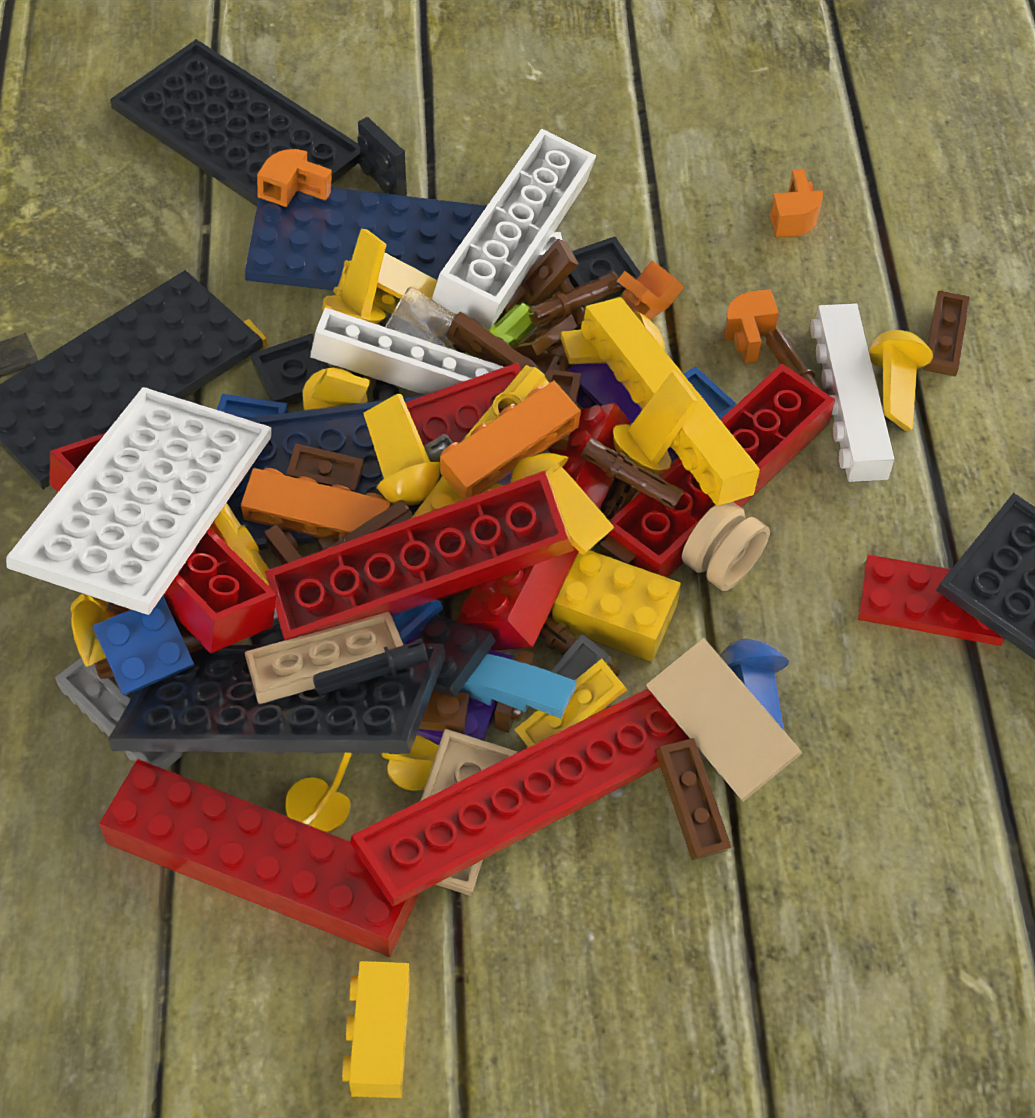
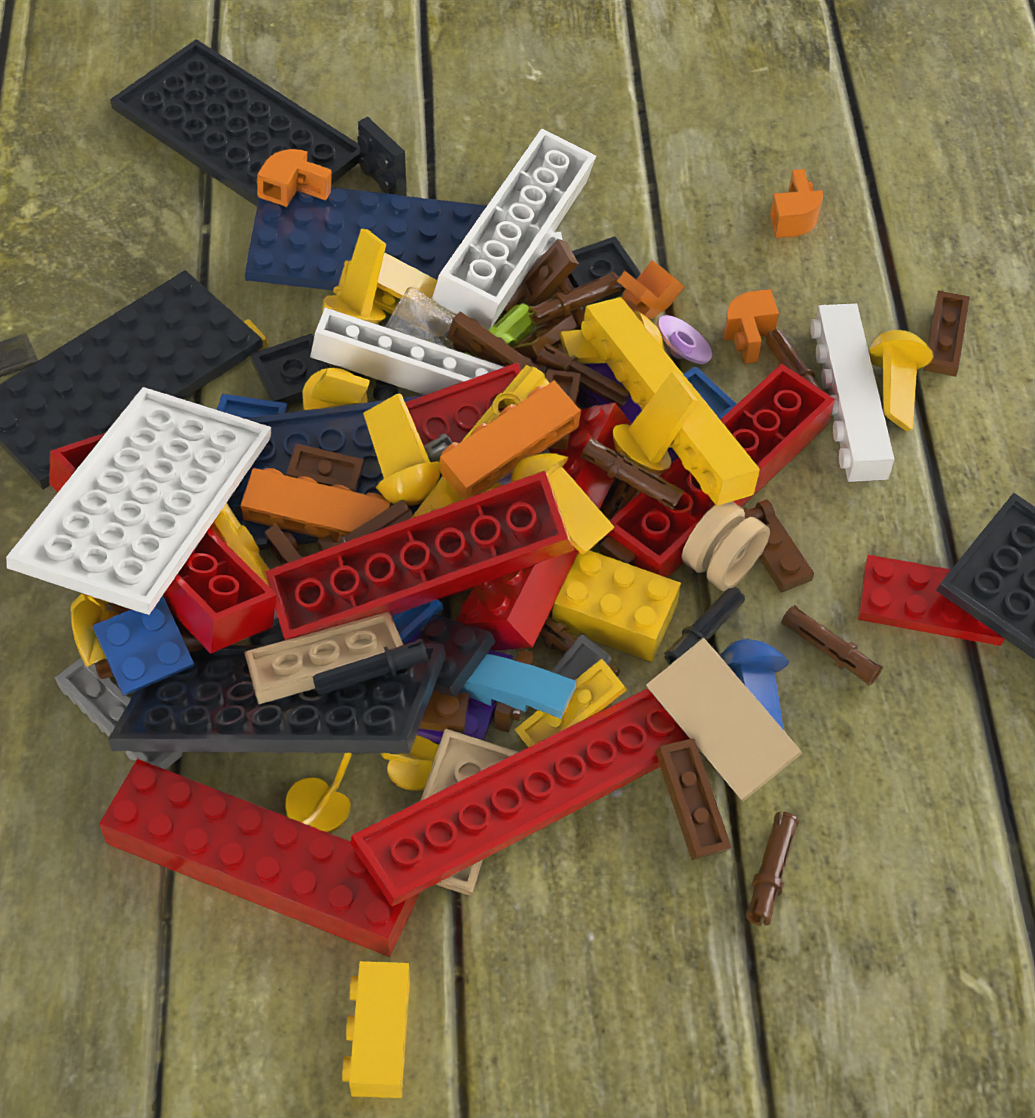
none -> reddish brown axle [537,343,631,407]
none -> lavender dish [656,315,712,364]
none -> black axle [664,587,745,665]
none -> reddish brown plate [743,499,814,593]
none -> reddish brown pin [746,812,799,926]
none -> reddish brown pin [781,605,883,686]

